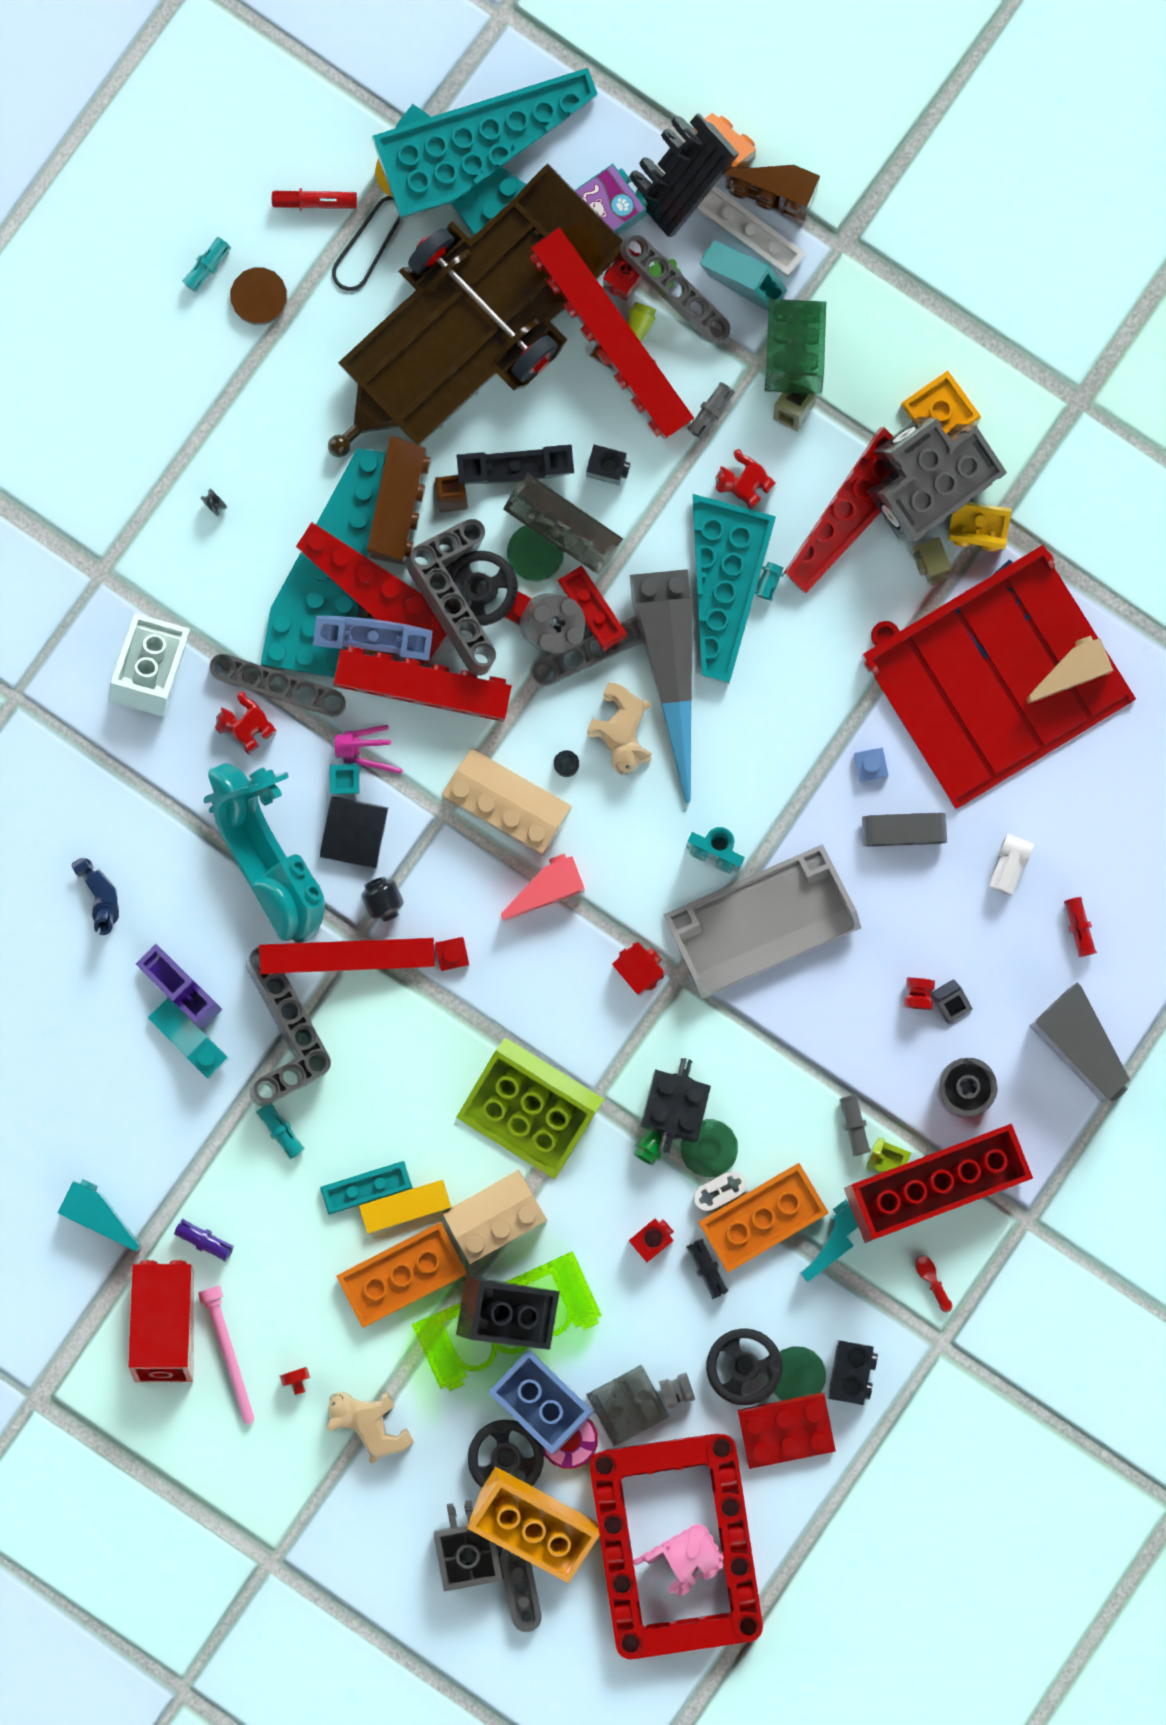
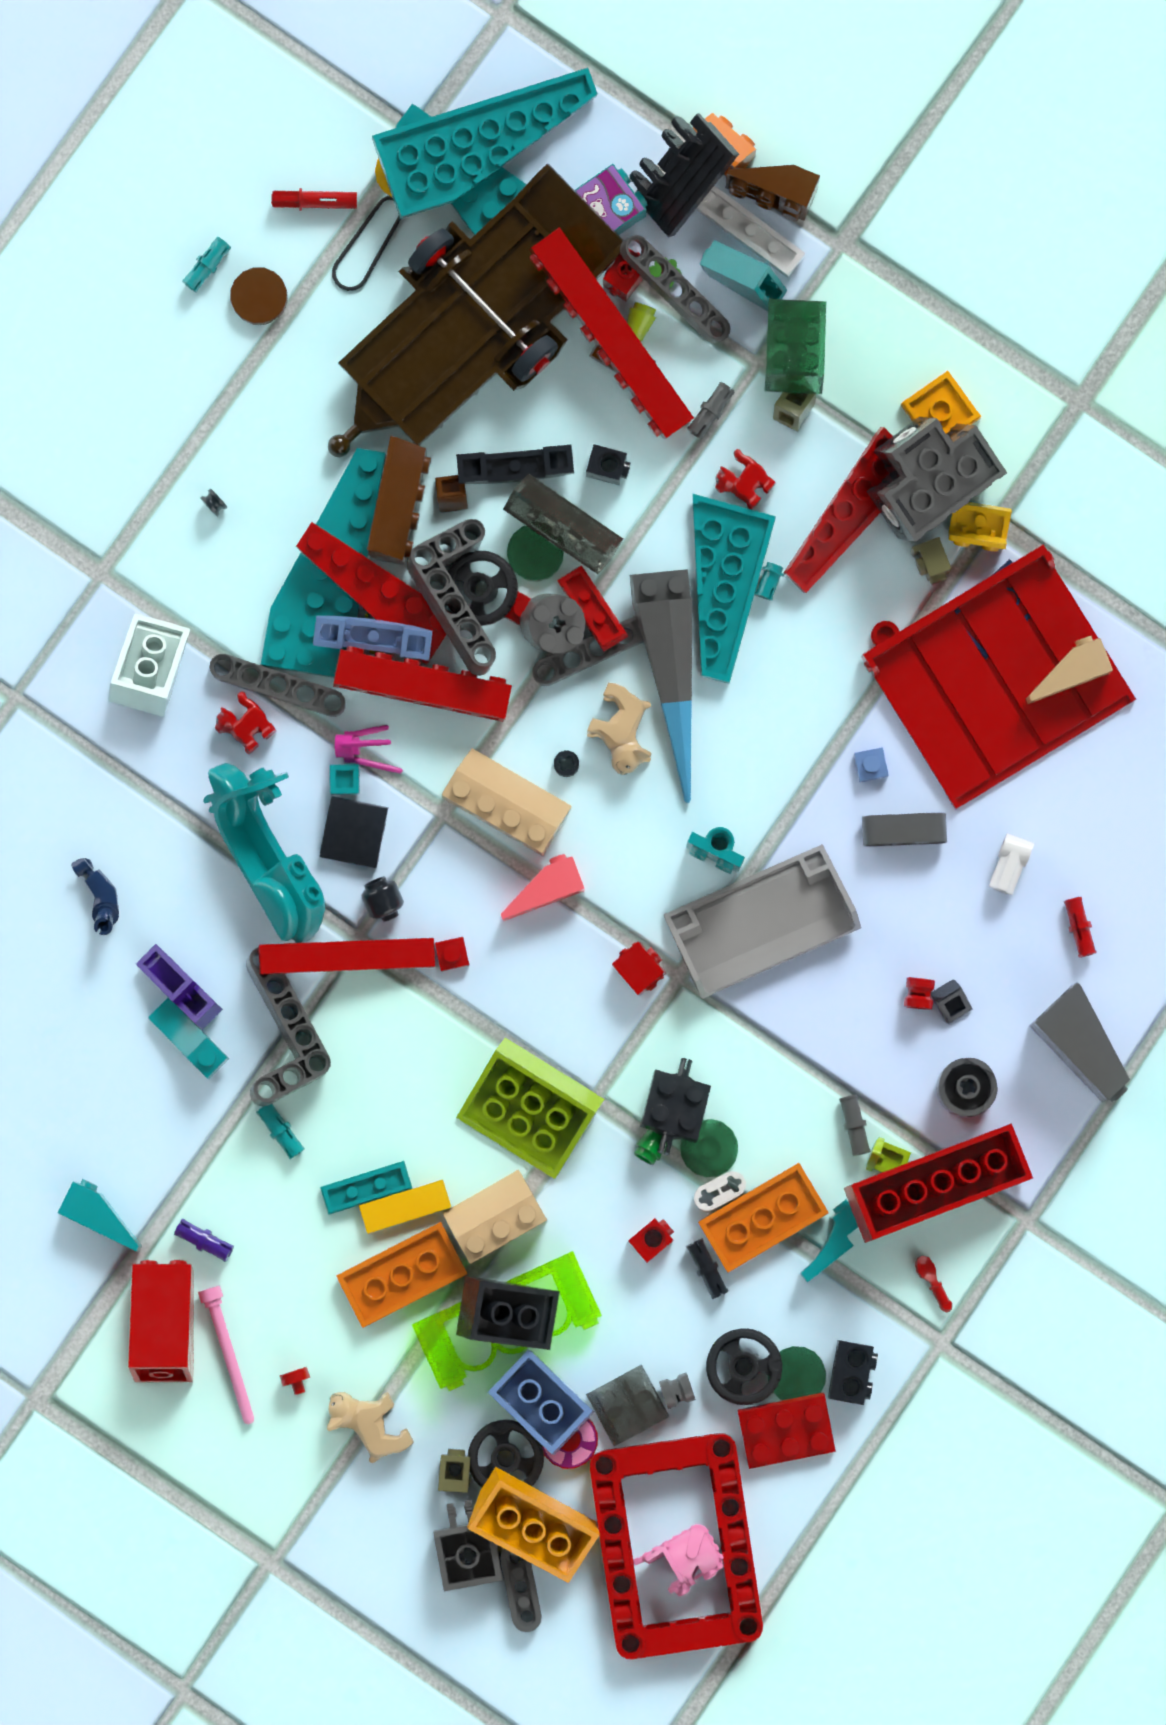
none -> olive brick [438,1448,471,1493]

